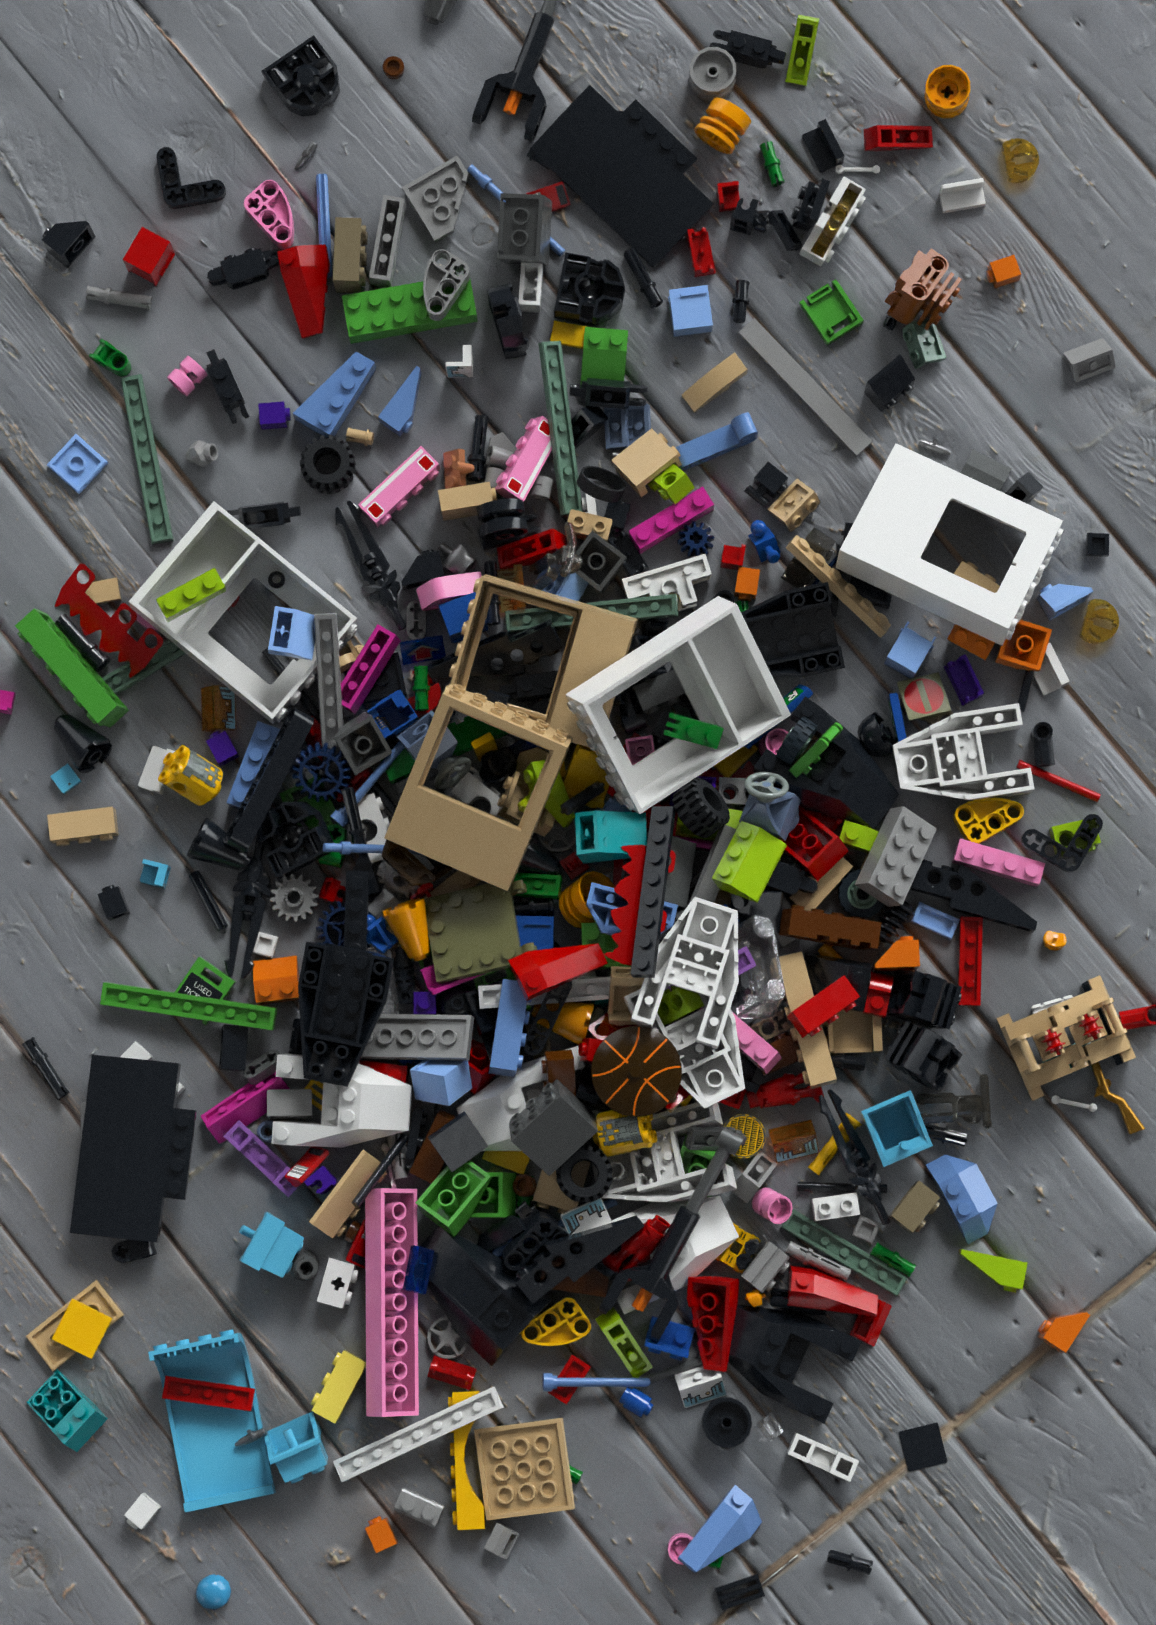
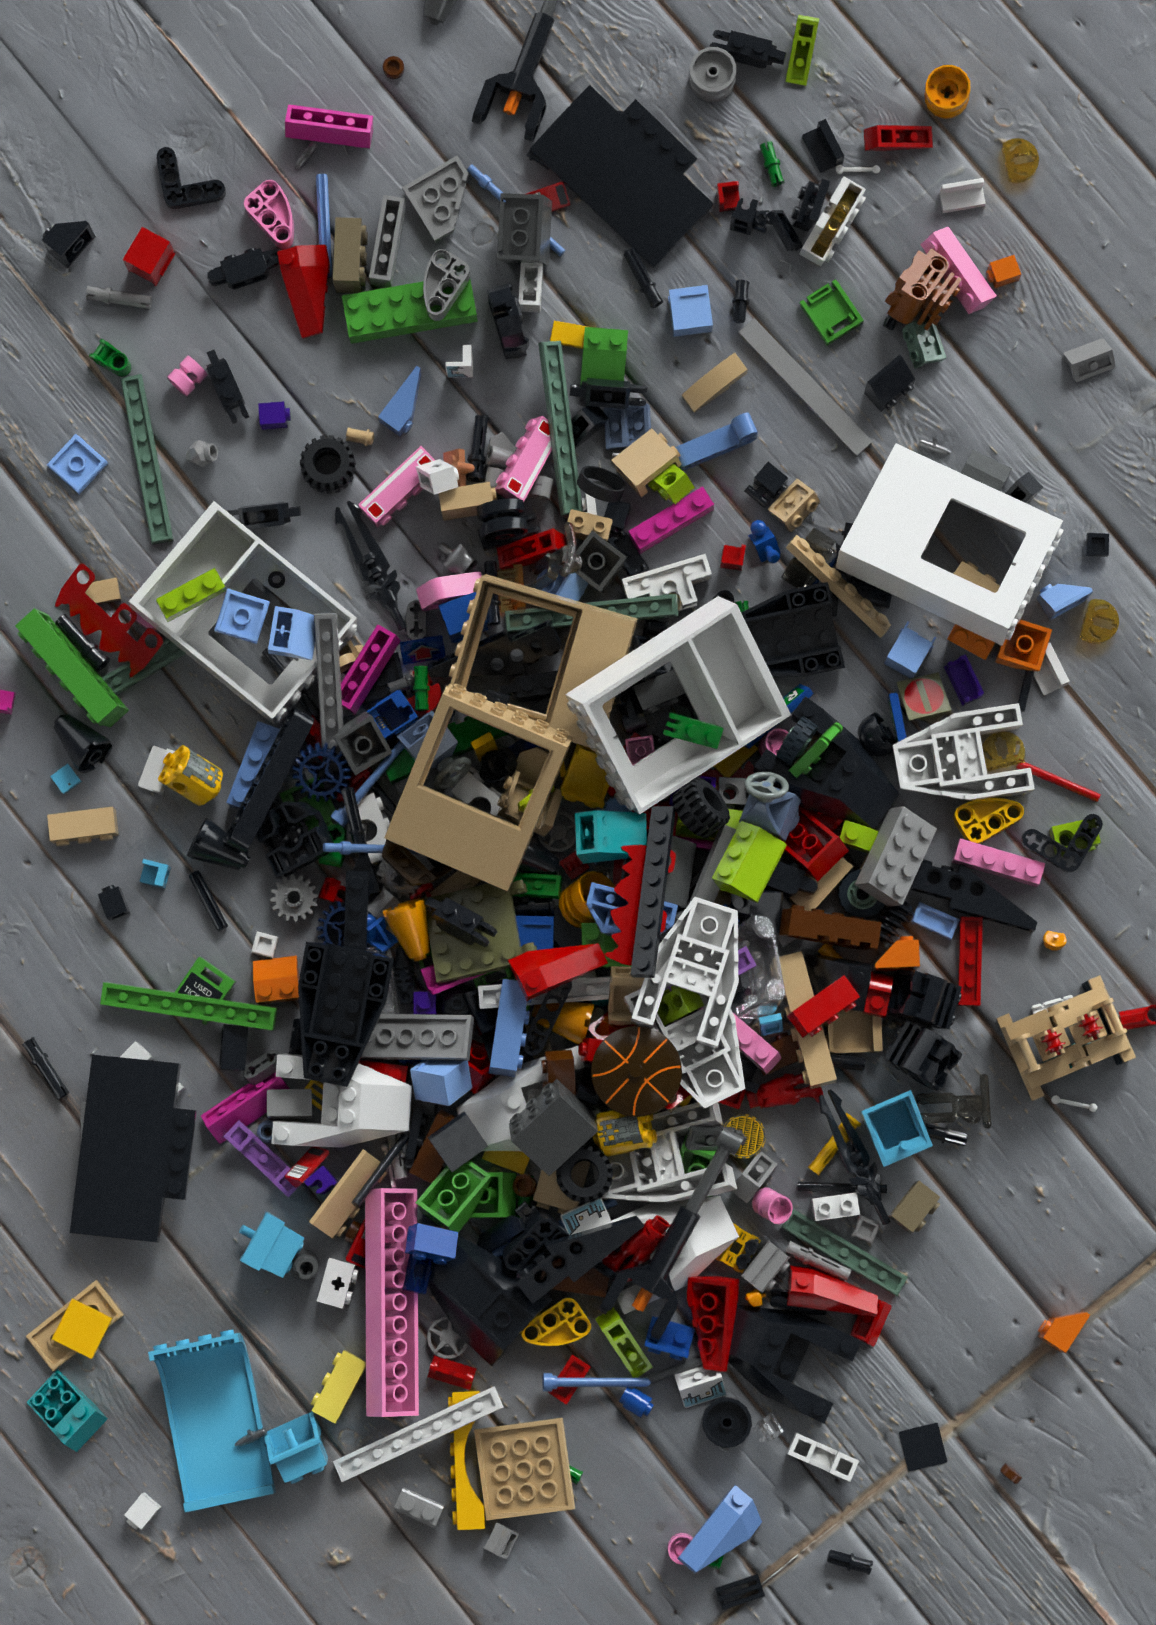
black piece [112,1239,157,1263] -> none
red plate [162,1376,255,1412] -> none
dark azure hair [195,1574,231,1610] -> none
clear orange panel [201,685,236,732] -> none
dark purple brick [206,730,240,767] -> none
black sword [224,838,271,979] -> none
black connector [261,35,340,117] -> none
medium blue wedge [293,352,376,438] -> none
orange brick [365,1516,398,1553] -> none
black slope [401,549,445,590] -> none
lime slope [523,760,575,828] -> none
black connector [554,252,625,325] -> none
black axle [560,781,605,816] -> none
dark blue gear [677,521,714,558] -> none
red hinge [687,227,716,277] -> none
light orange wheel [694,97,751,154] -> none
orange brick [734,567,760,602] -> none
clear orange panel [768,1119,819,1163] -> none
green pin [870,1242,916,1277] -> none
medium blue wedge [925,1155,998,1244] -> none
lime slope [958,1249,1028,1293] -> none
black piece [1031,722,1055,767] -> none
pearl gold piece [1074,1023,1146,1134] -> none
none -> light blue tile [214,588,270,644]
none -> dark pink brick [285,104,373,149]
none -> dark grey pin [387,674,414,694]
none -> brick [405,1223,458,1264]
none -> white brick [416,459,459,495]
none -> black hinge [425,897,498,947]
none -> medium azure tile [759,1013,783,1036]
none -> bright pink brick [920,227,996,314]
none -> clear yellow piece [982,731,1026,771]
none -> reddish brown tile [1000,1463,1022,1484]

